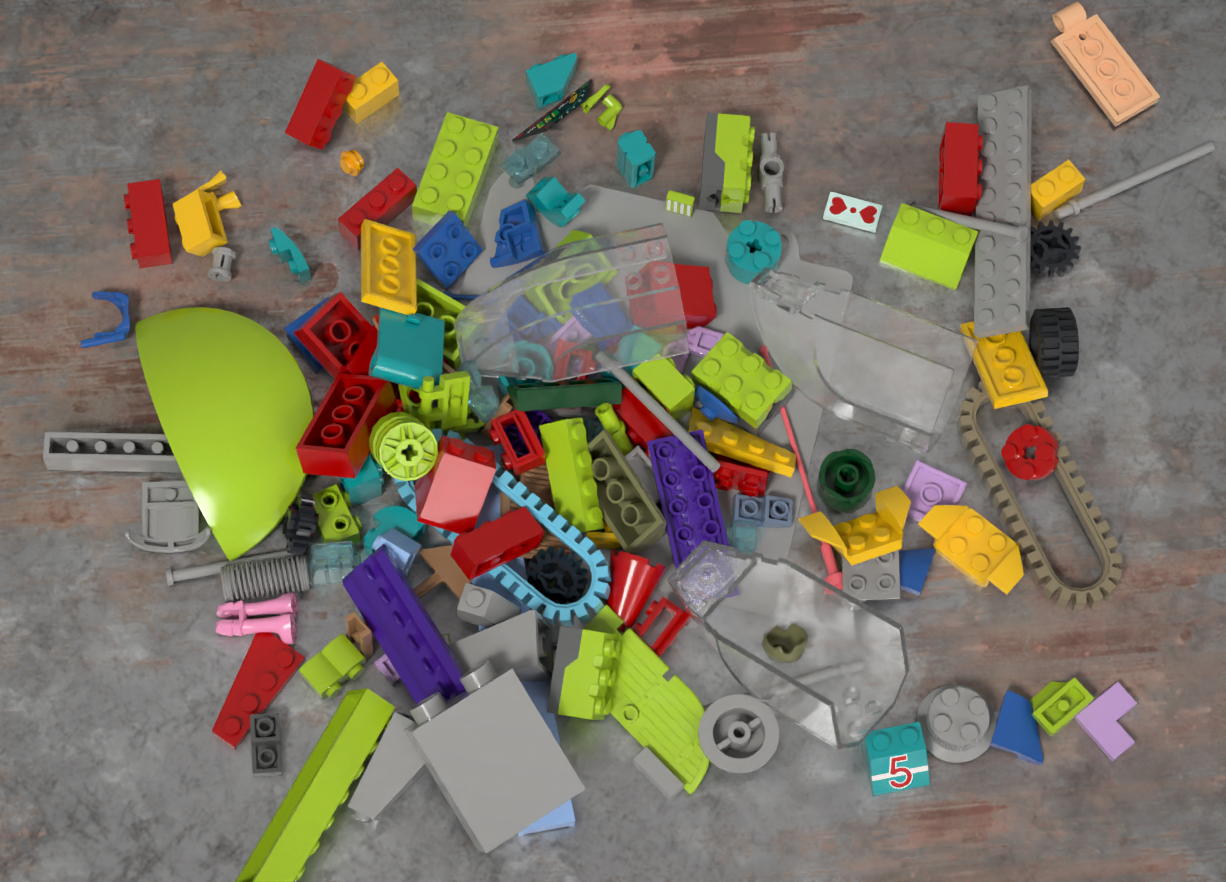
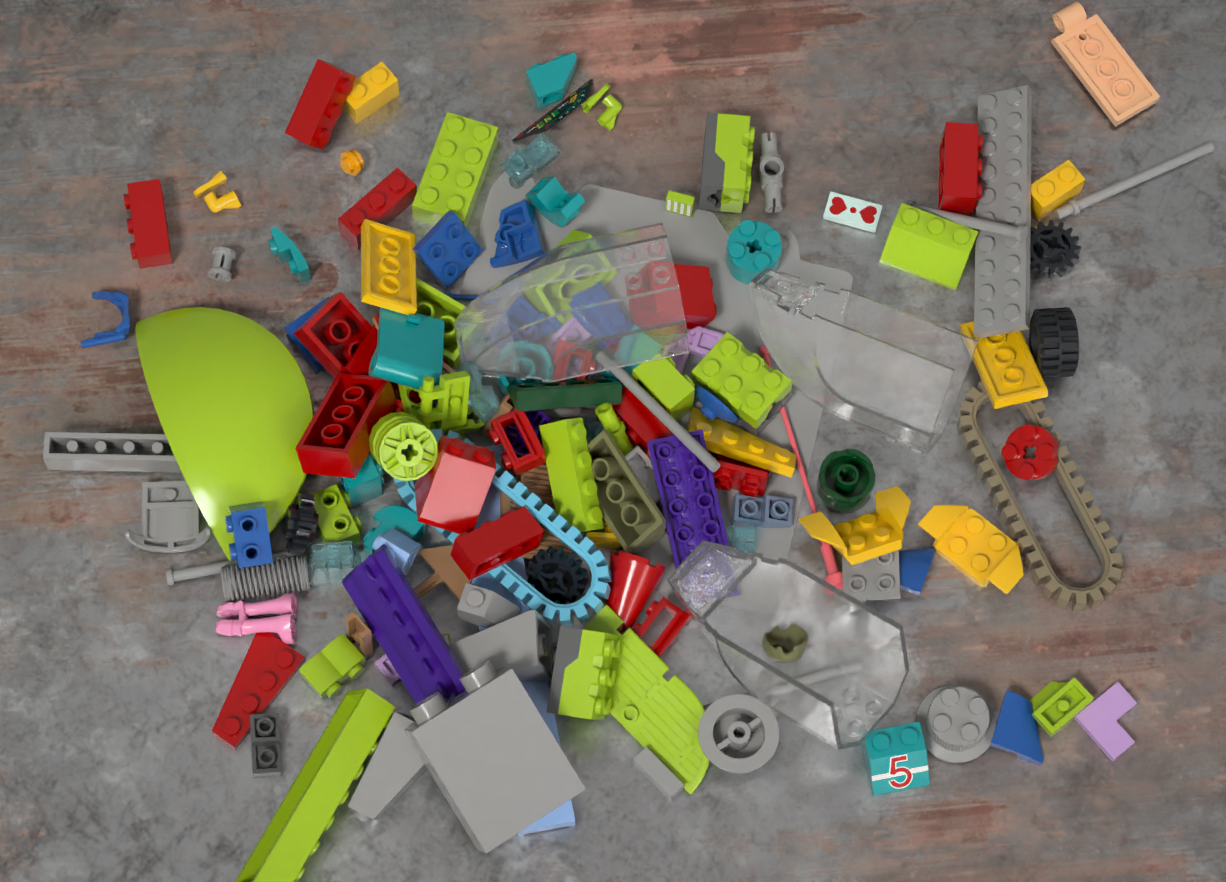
yellow piece [173,189,228,257] -> none
teal brick [616,130,656,188] -> none
lavender tile [902,460,967,522] -> none
none -> blue brick [225,502,273,568]

